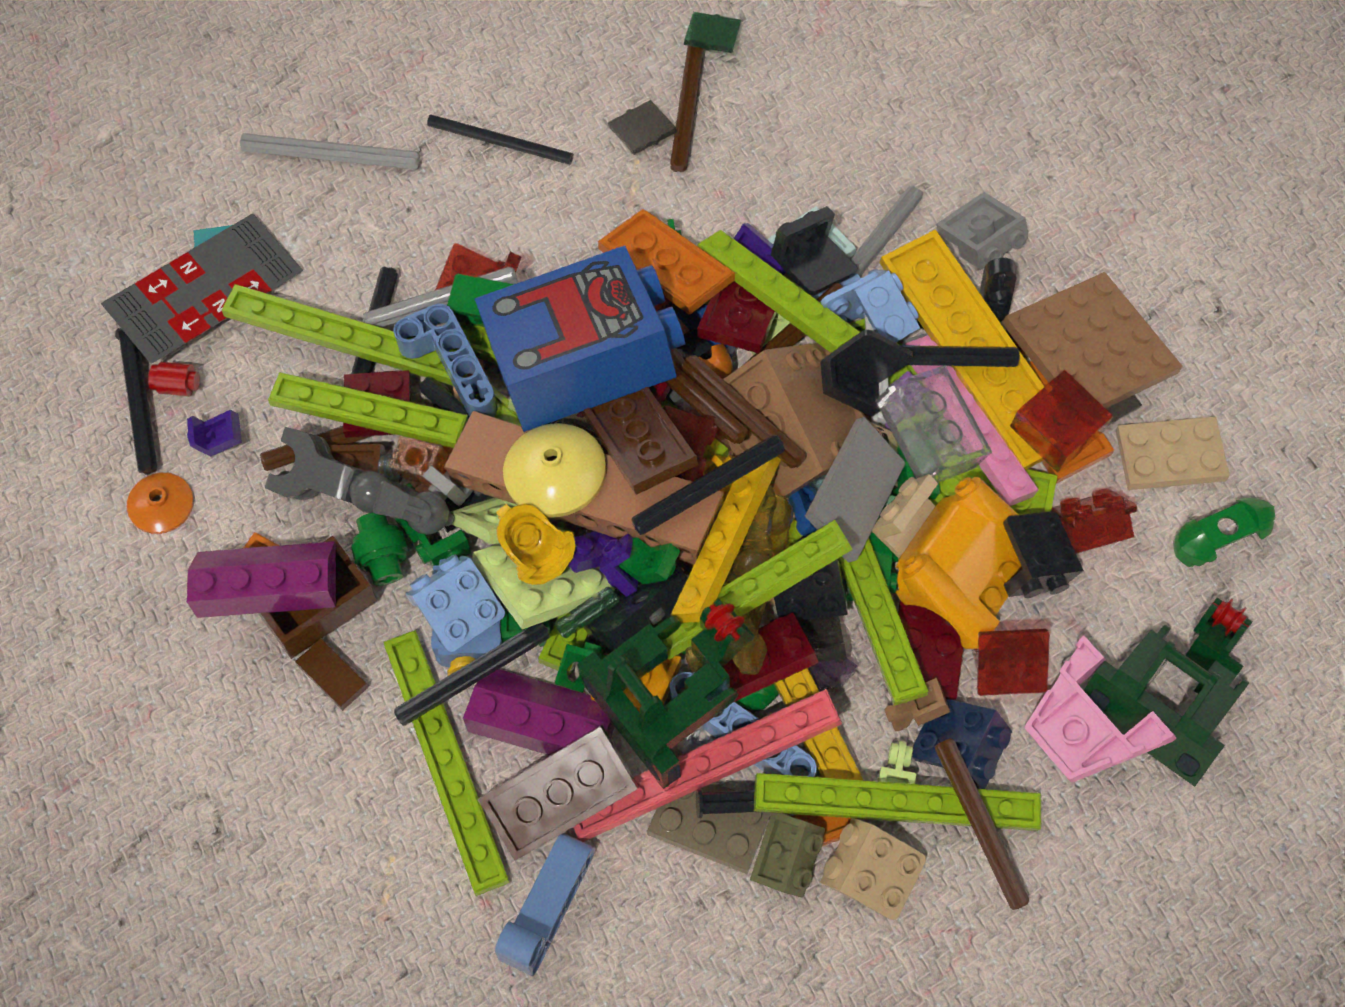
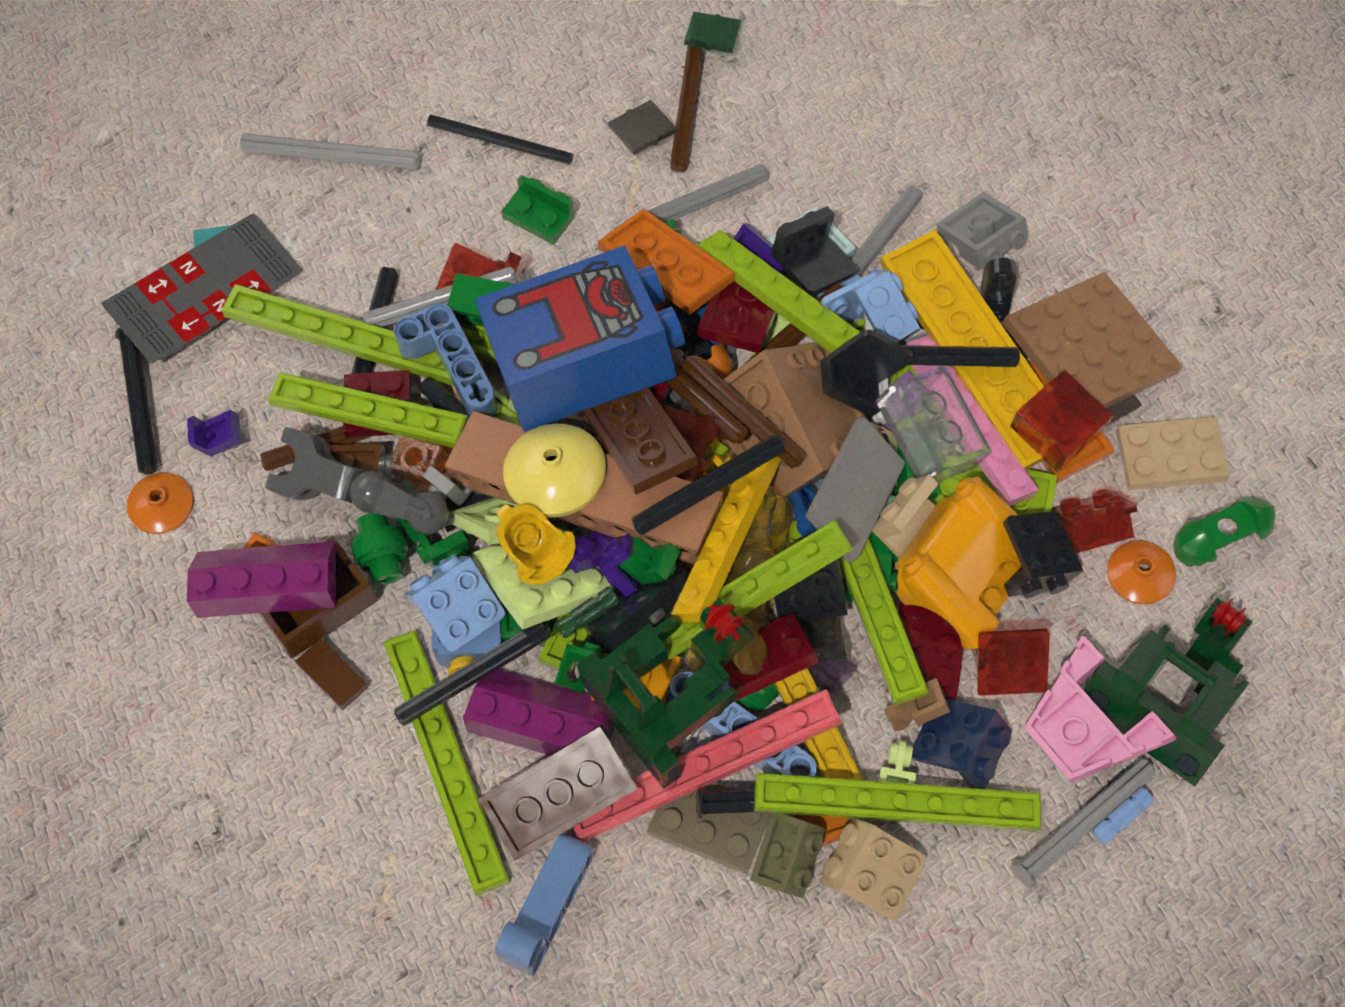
red brick [148,362,200,397] -> none
reddish brown axle [935,738,1029,910] -> none
none -> green bracket [501,175,574,245]
none -> light grey axle [625,164,768,223]
none -> light grey axle [1011,758,1155,888]
none -> light blue axle [1092,787,1154,845]
none -> orange dish [1107,541,1176,605]

